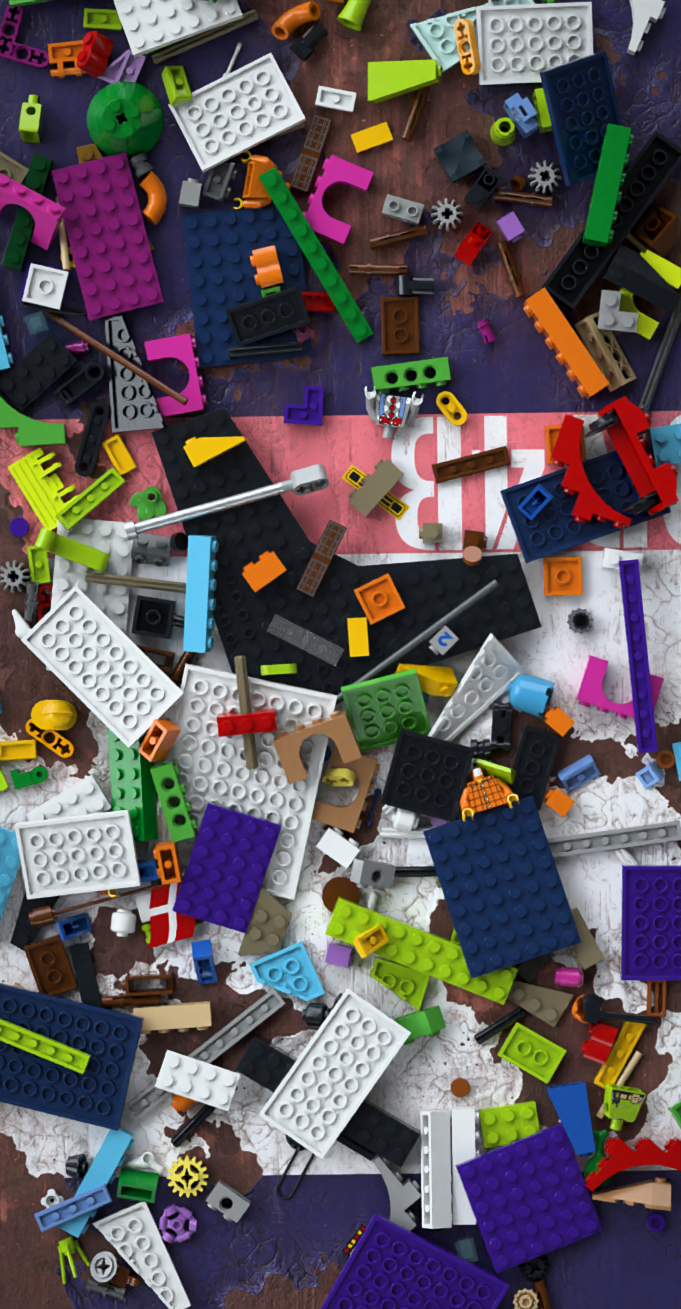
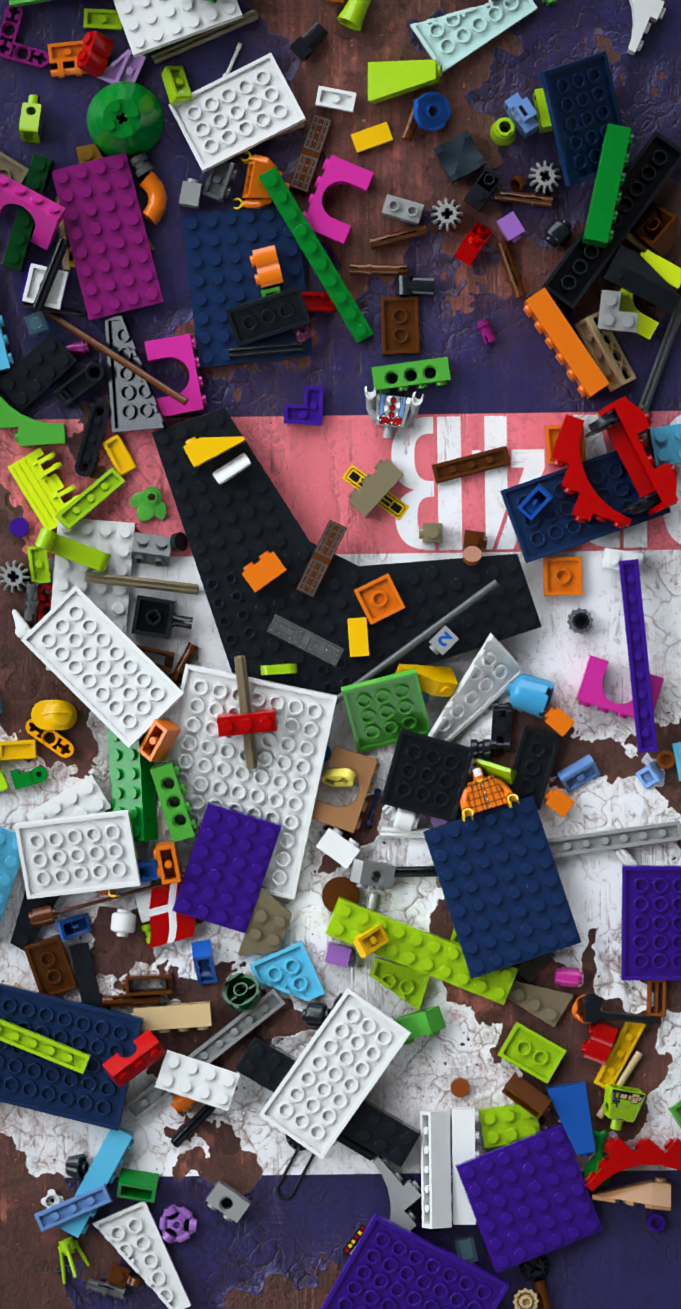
light grey gear [90,1251,119,1283] -> none
flat silver piece [124,464,329,541] -> none
white animal [125,1151,163,1173] -> none
light yellow gear [167,1155,209,1198] -> none
medium azure brick [183,535,219,653] -> none
orange cylinder [271,1,320,40] -> none
medium nougat arch [273,710,363,784] -> none
yellow plate [436,391,467,426] -> none
light orange beam [454,19,481,75] -> none
black axle [474,1007,526,1044] -> none
white plate [476,2,594,85] -> none
dark tan brick [568,907,605,970] -> none
none -> black axle [32,238,69,311]
none -> red arch [102,1030,166,1088]
none -> white slope [213,453,252,485]
none -> dark green cylinder [222,973,262,1012]
none -> blue plate [413,91,451,131]
none -> reddish brown window [502,1072,553,1120]
none -> black head [544,219,572,248]

